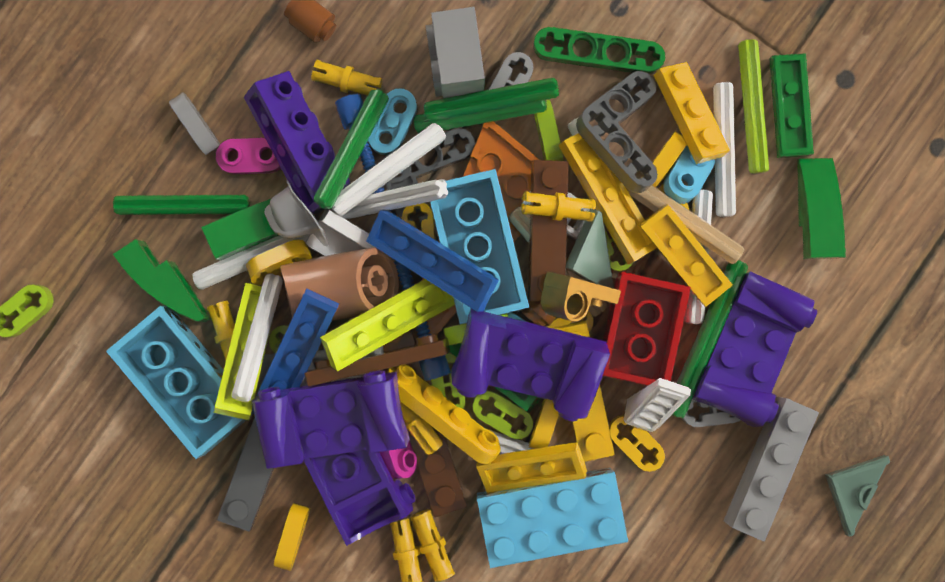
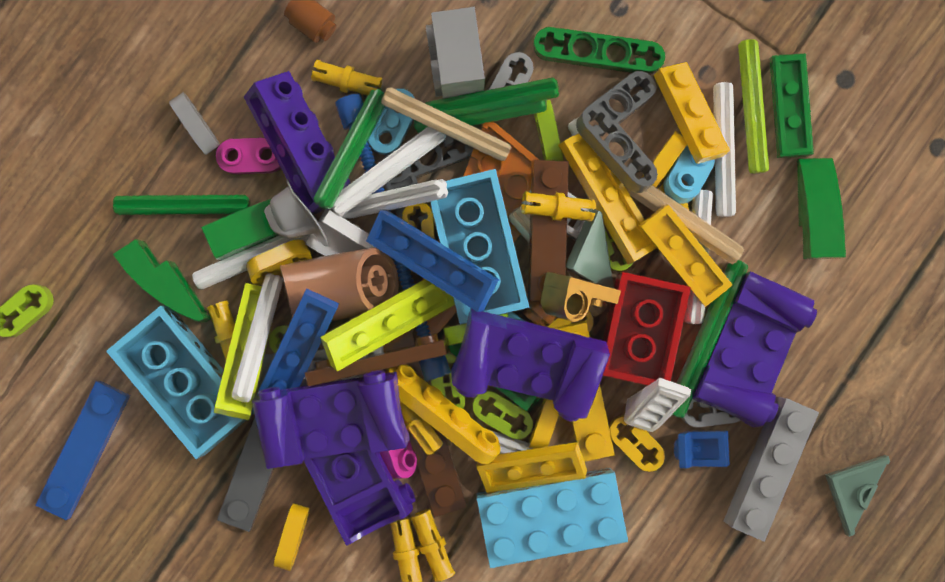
none -> blue plate [35,381,131,520]
none -> tan axle [381,88,511,161]
none -> blue bracket [674,431,730,469]

